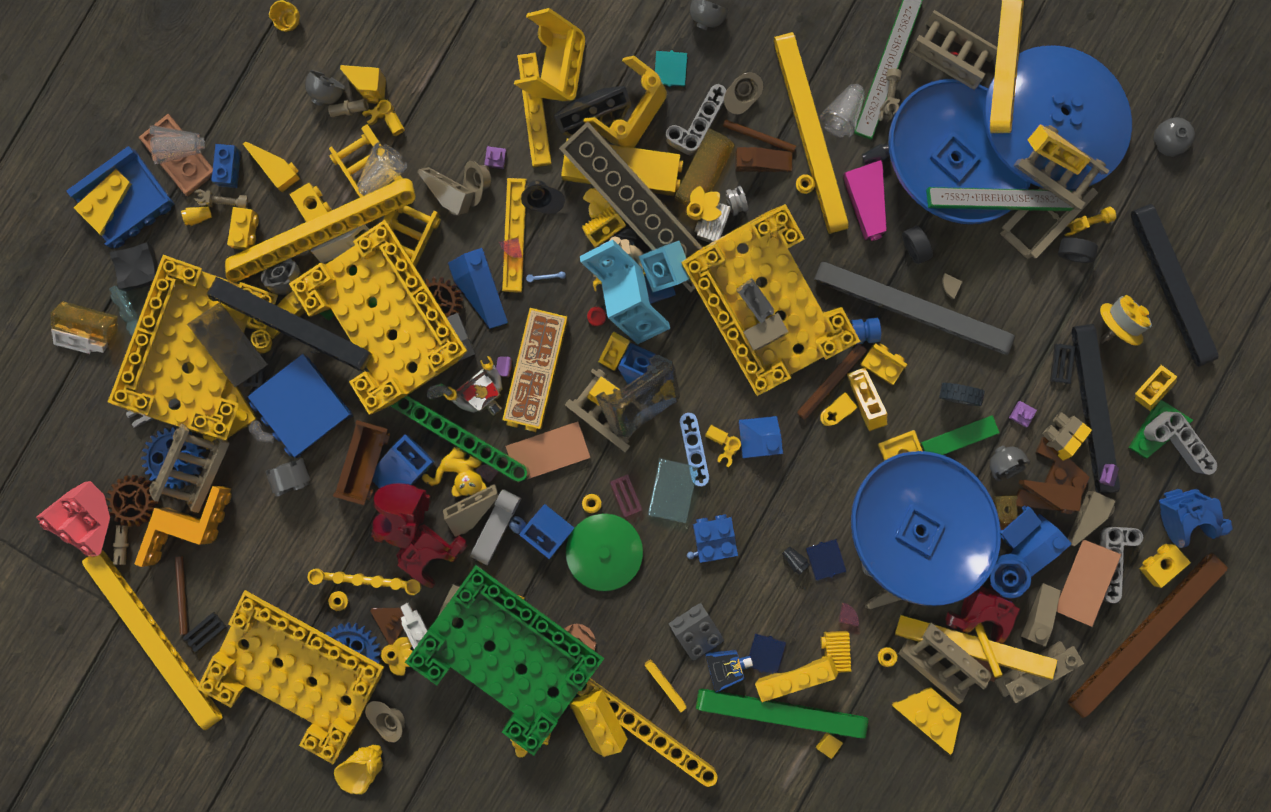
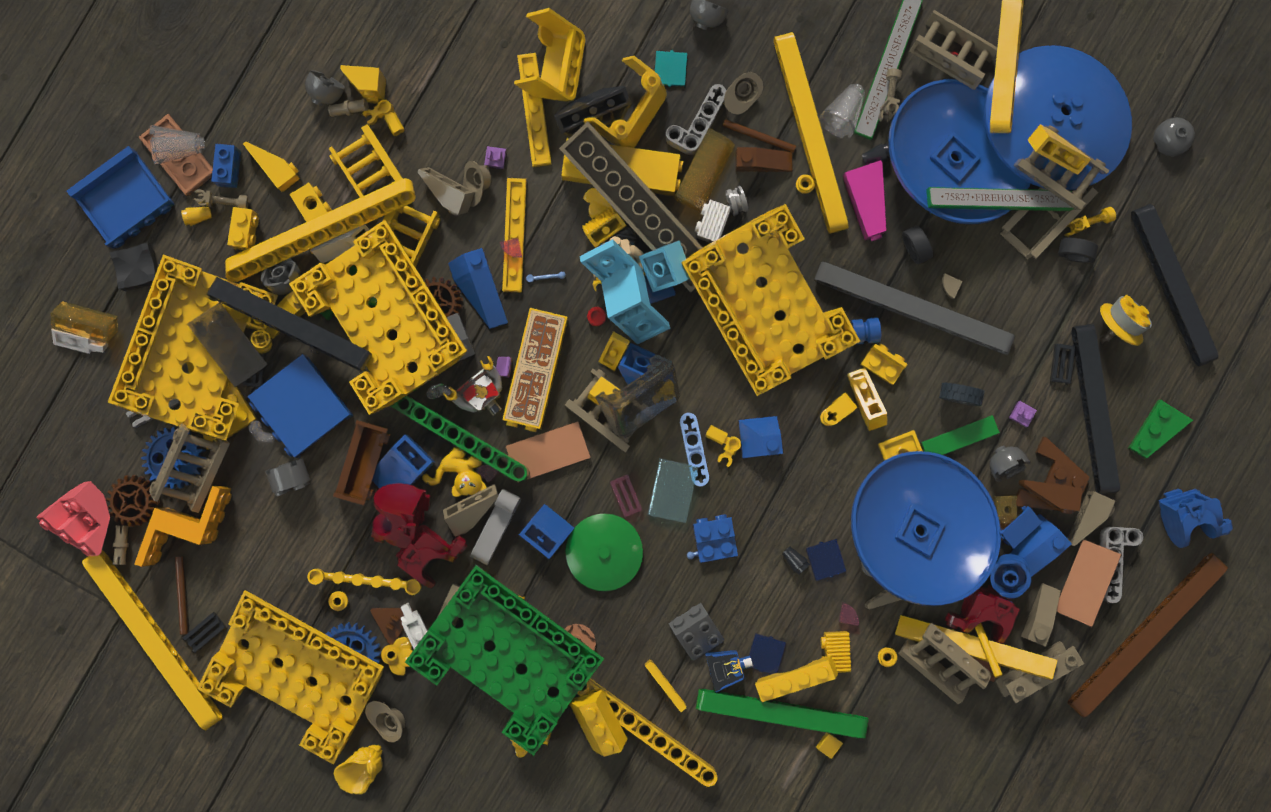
yellow wing [74,169,131,236] -> none
clear light blue hinge [109,286,139,336] -> none
yellow hair [269,0,300,32] -> none
clear cone [357,143,407,196] -> none
medium blue hinge [509,516,526,533] -> none
black piece [521,180,565,214] -> none
yellow plate [582,494,601,513] -> none
yellow plate [686,186,722,221] -> none
dark grey hinge [736,278,774,323] -> none
dark tan hinge [744,313,789,351] -> none
reddish brown axle [797,344,866,419] -> none
yellow wing [892,687,961,755] -> none
dark tan hips [1042,412,1092,461] -> none
medium lavender slope [1100,464,1119,486] -> none
yellow brick [1135,365,1177,411] -> none
yellow brick [1139,544,1191,588] -> none
light grey beam [1144,411,1217,475] -> none

